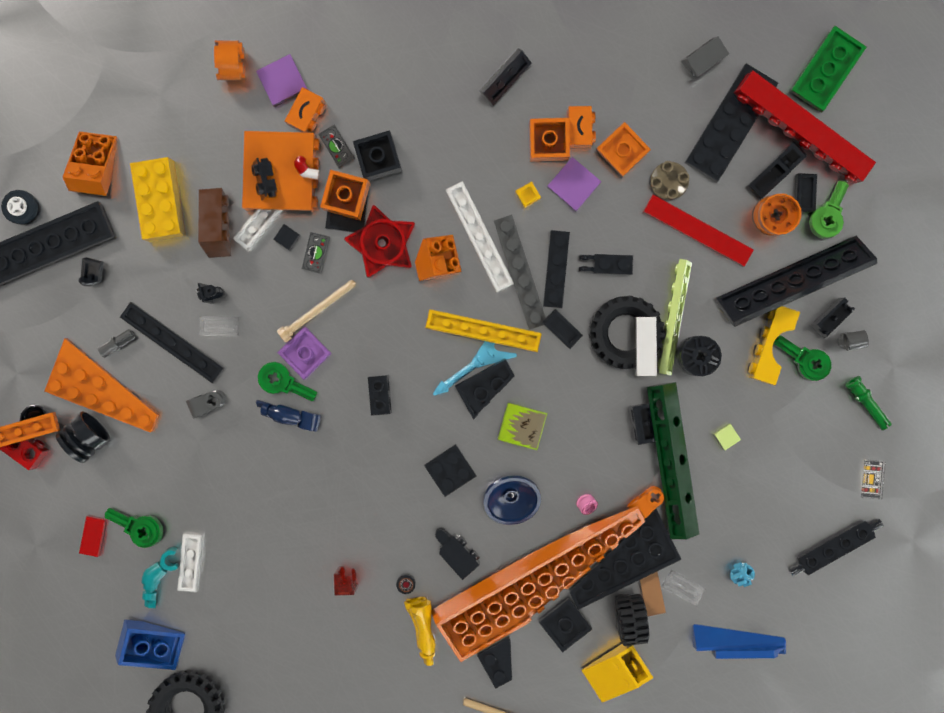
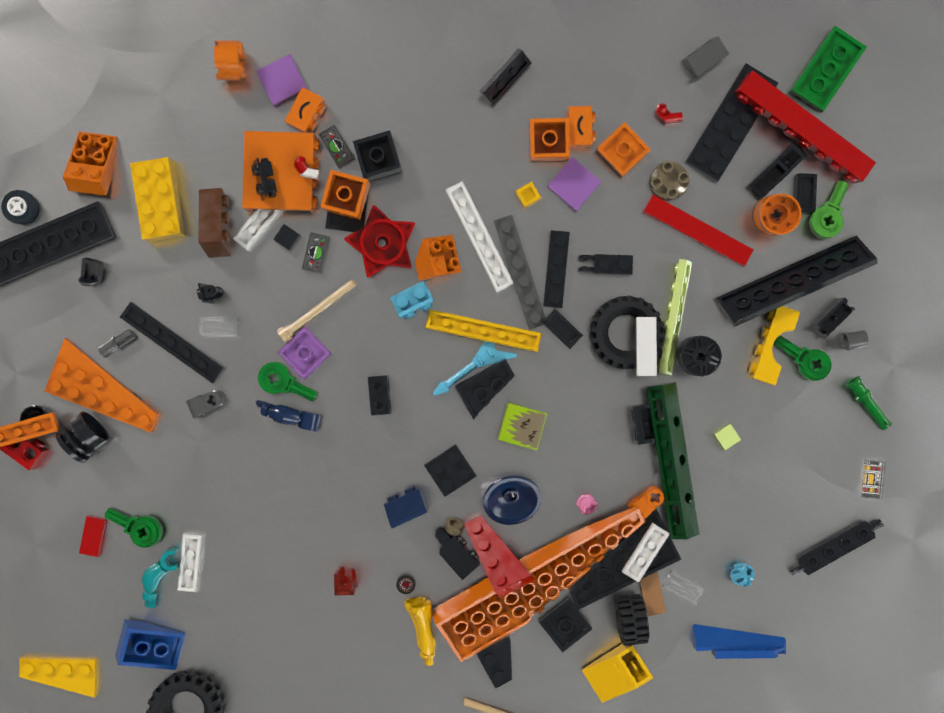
none -> yellow wing [19,656,98,698]
none -> dark blue slope [384,486,429,529]
none -> medium azure bracket [390,281,434,320]
none -> dark tan tile [444,518,464,536]
none -> red wedge [464,515,535,598]
none -> white tile [622,523,669,583]
none -> red arm [656,103,683,123]

